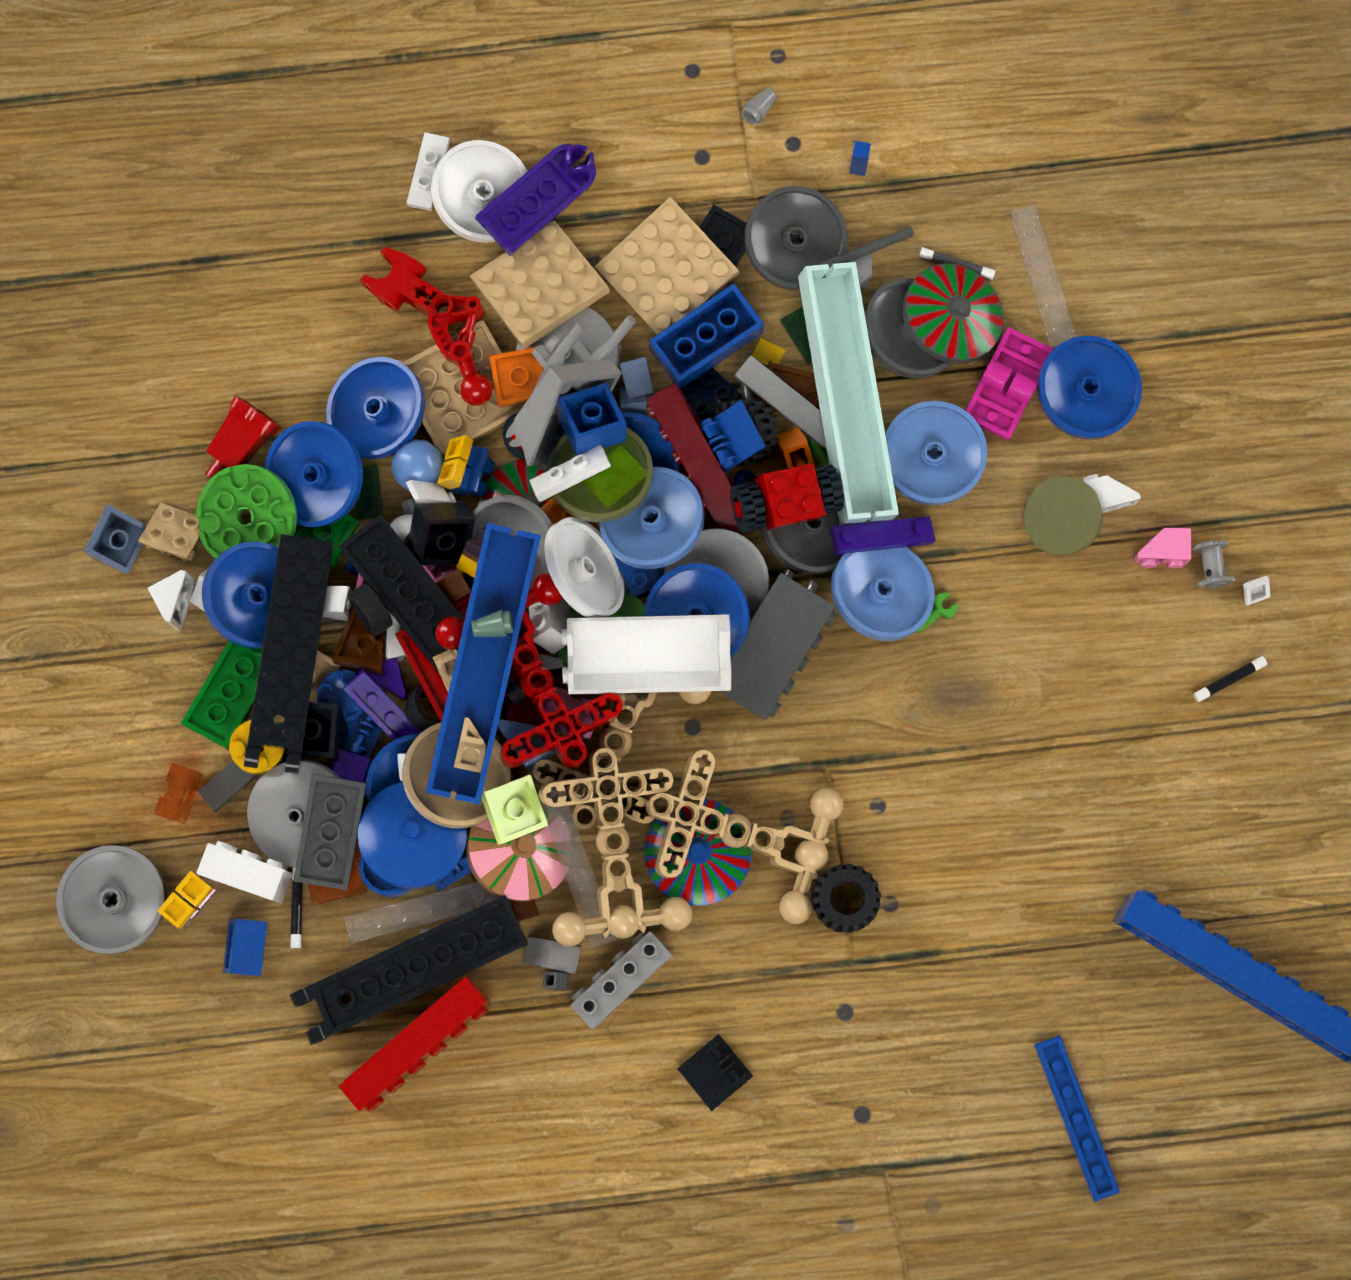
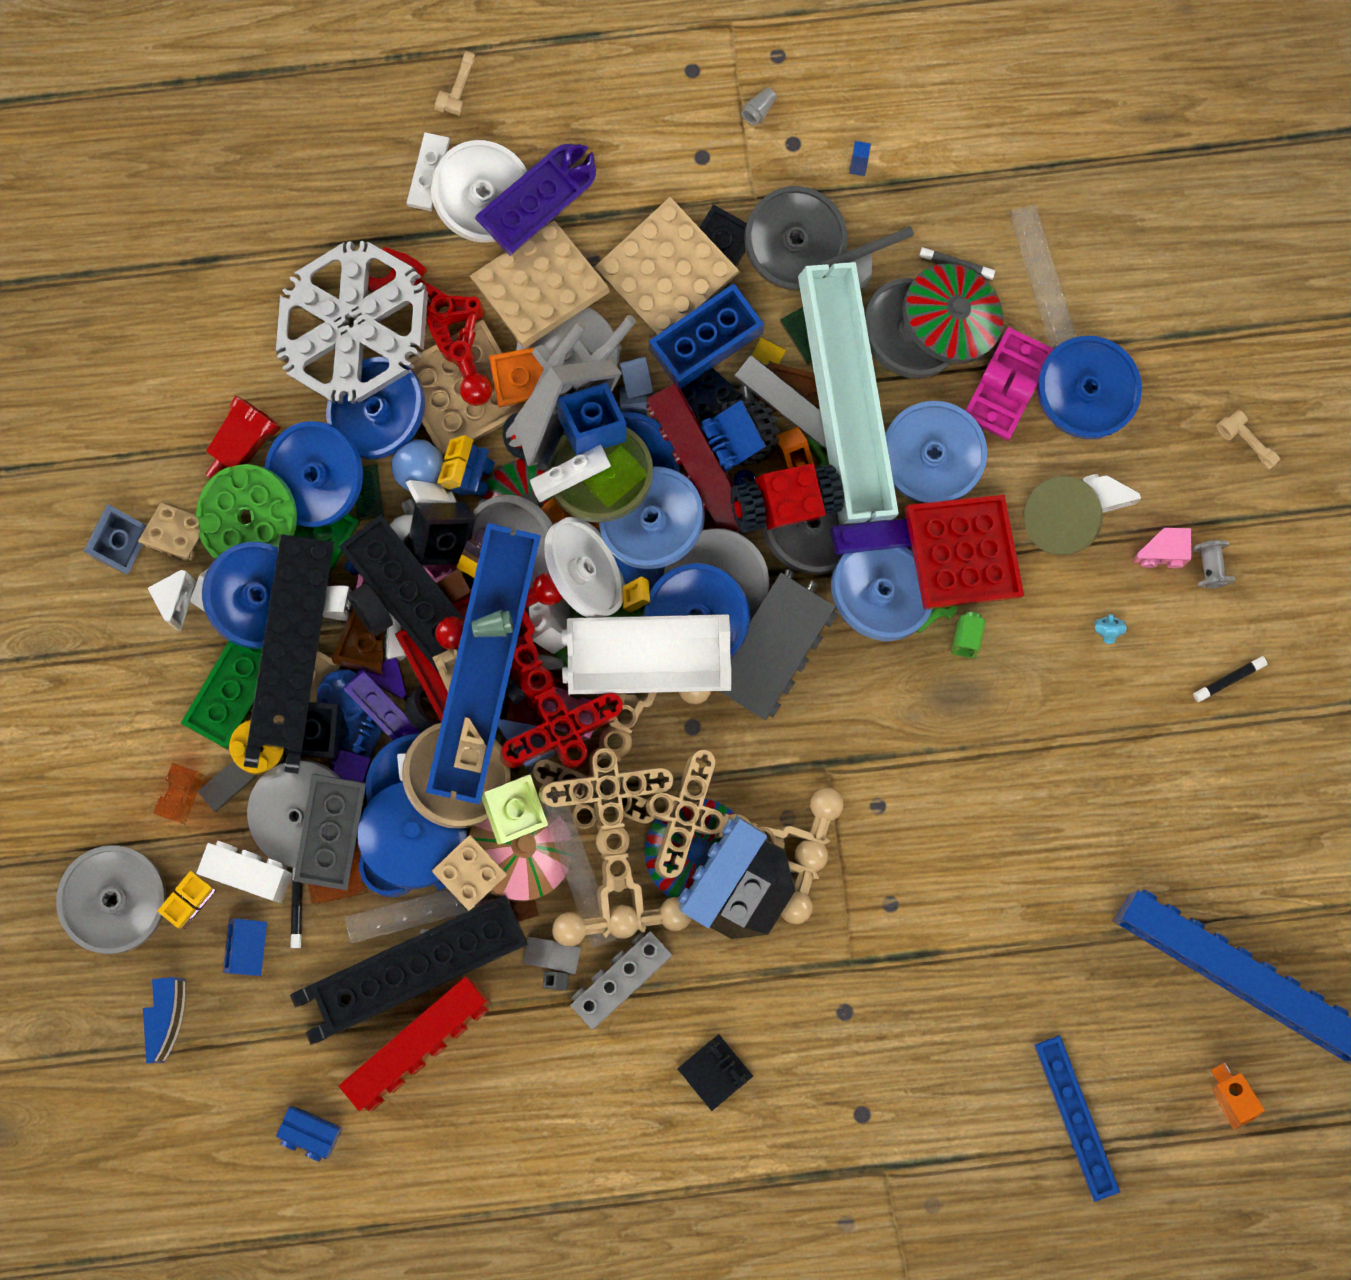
black tyre [812,864,881,933] -> none
white slope [1243,576,1271,606] -> none
none -> blue slope [143,977,186,1064]
none -> plate [276,241,428,404]
none -> blue brick [276,1106,342,1162]
none -> tan hinge [432,835,508,911]
none -> tan brick [434,51,475,116]
none -> yellow tile [622,576,650,613]
none -> medium blue brick [678,815,767,929]
none -> black wedge [710,839,795,939]
none -> red plate [904,494,1025,610]
none -> bright green brick [951,612,986,659]
none -> medium azure piece [1094,614,1127,644]
none -> orange torso [1211,1063,1265,1130]
none -> tan brick [1216,410,1280,470]

